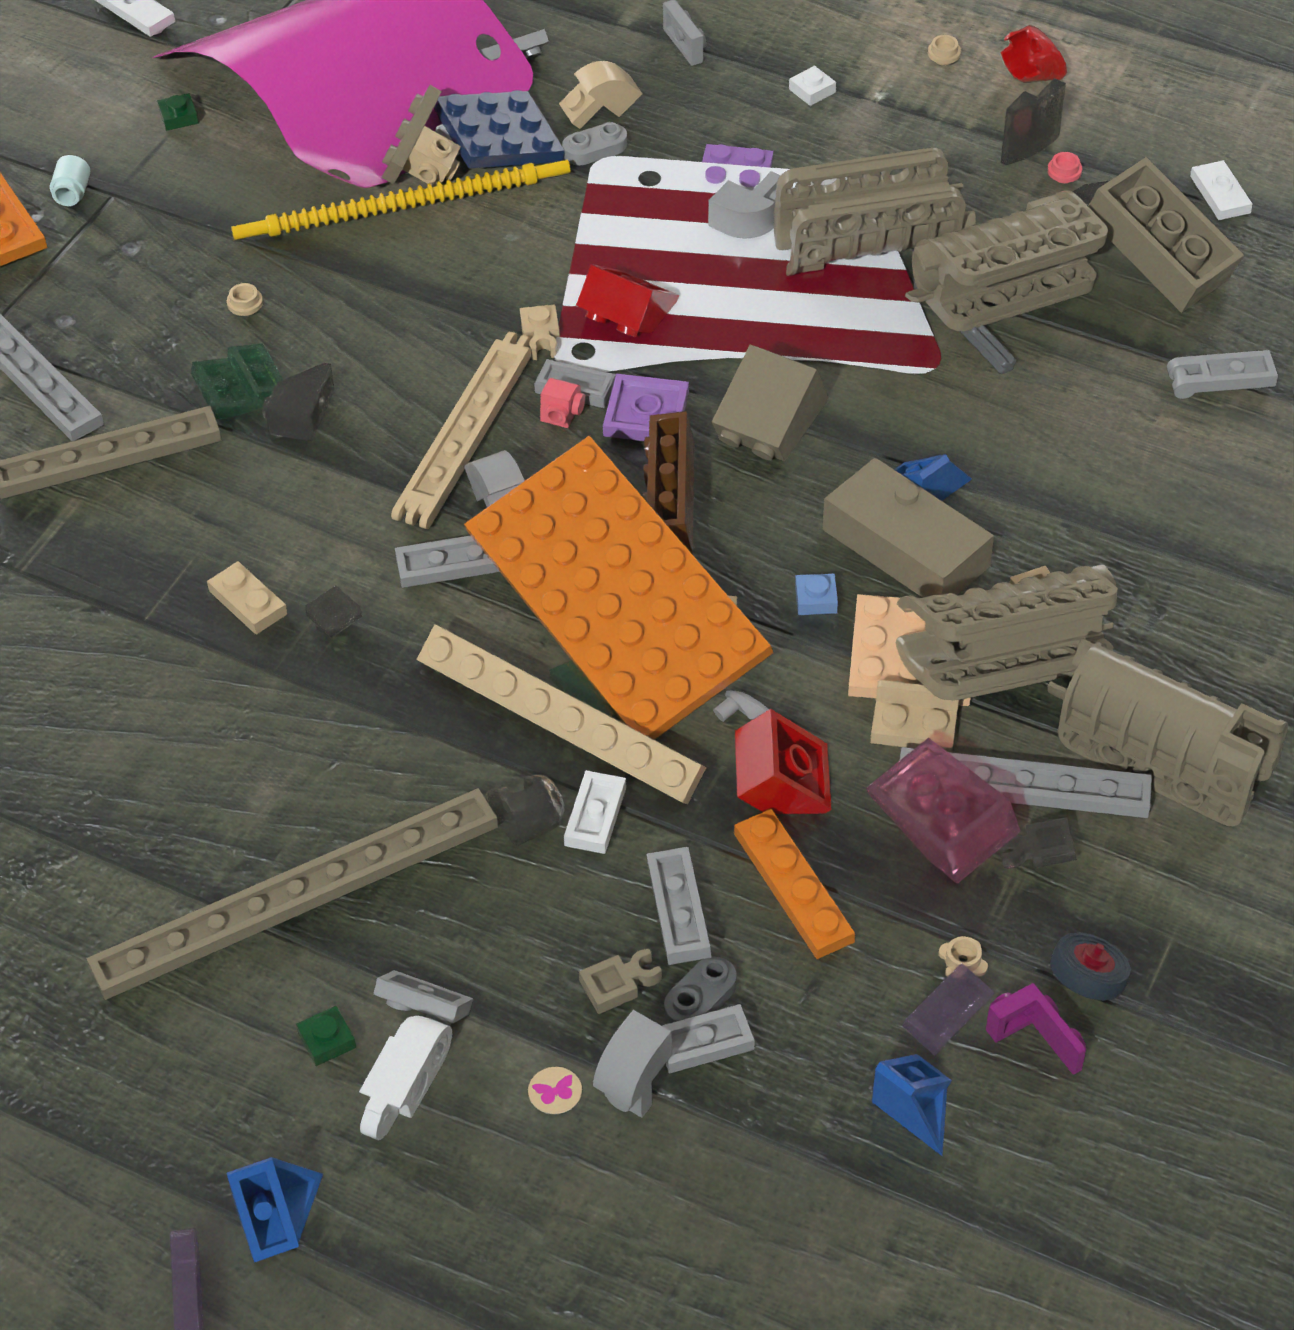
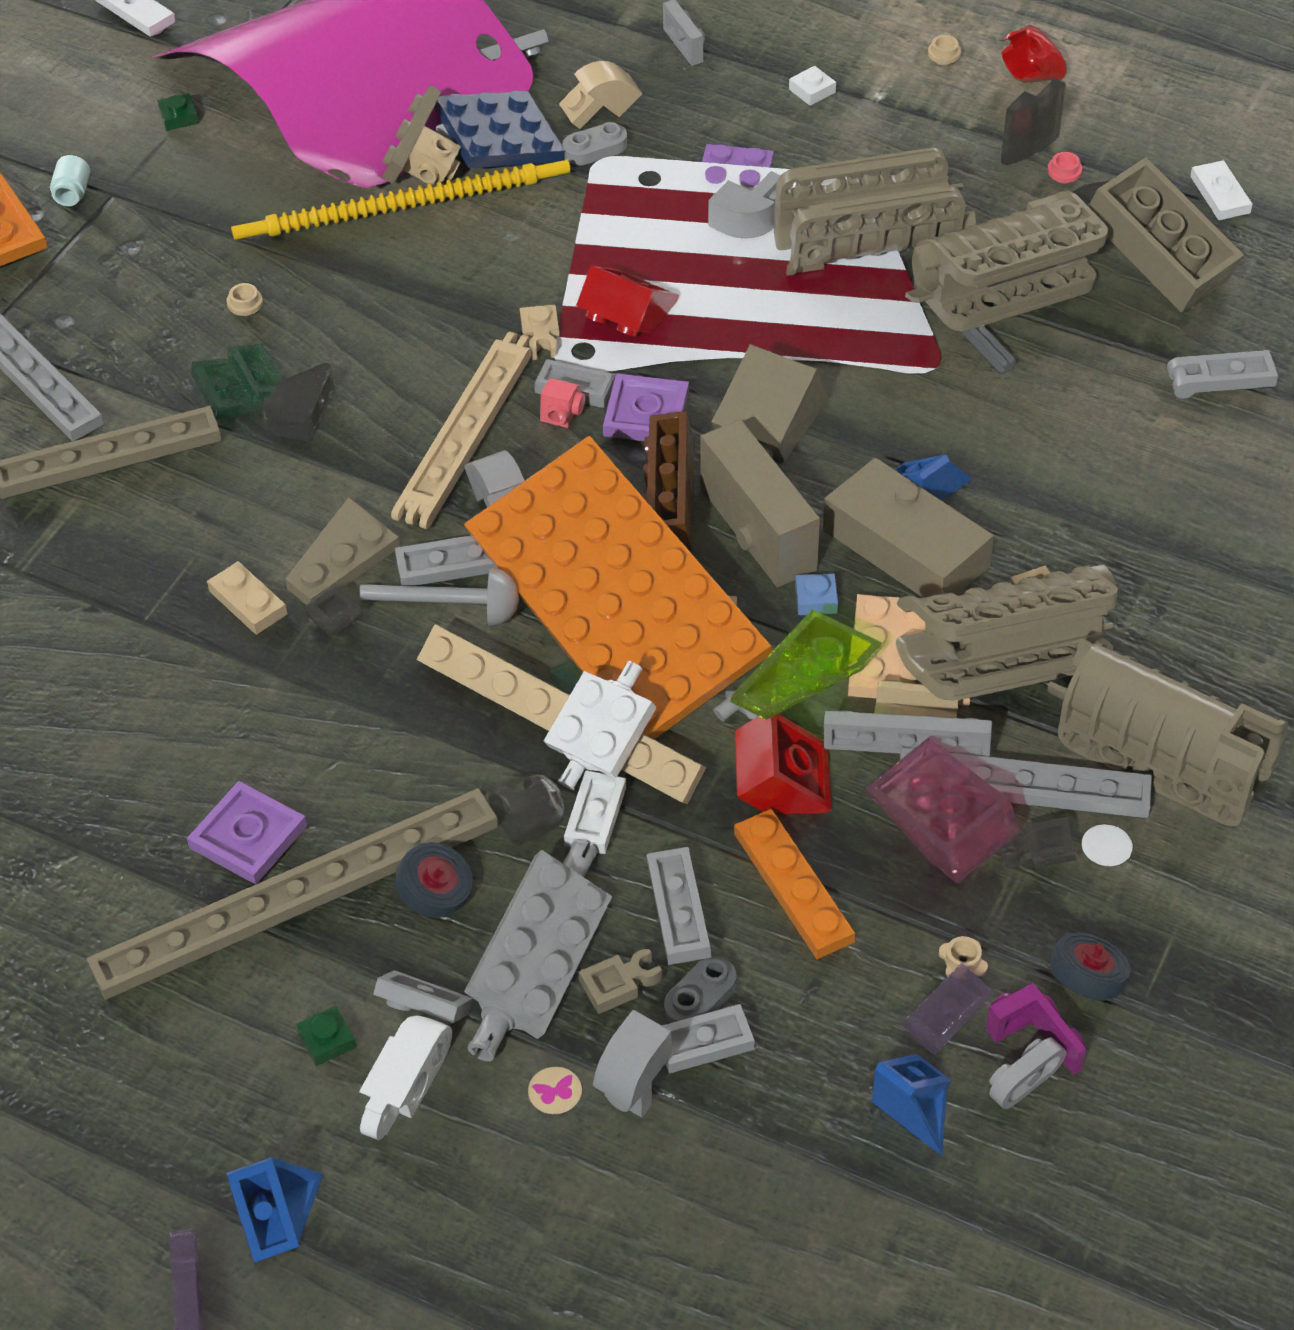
none -> medium lavender plate [187,781,307,885]
none -> dark tan wing [285,497,400,610]
none -> light grey piece [360,568,520,627]
none -> black wheel [395,842,473,918]
none -> light grey plate [464,839,612,1062]
none -> white plate [544,661,657,790]
none -> dark tan brick [700,419,820,588]
none -> clear neon green wedge [730,609,883,720]
none -> light grey plate [824,710,992,757]
none -> light grey plate [989,1037,1067,1109]
none -> white sticker [1082,824,1133,866]

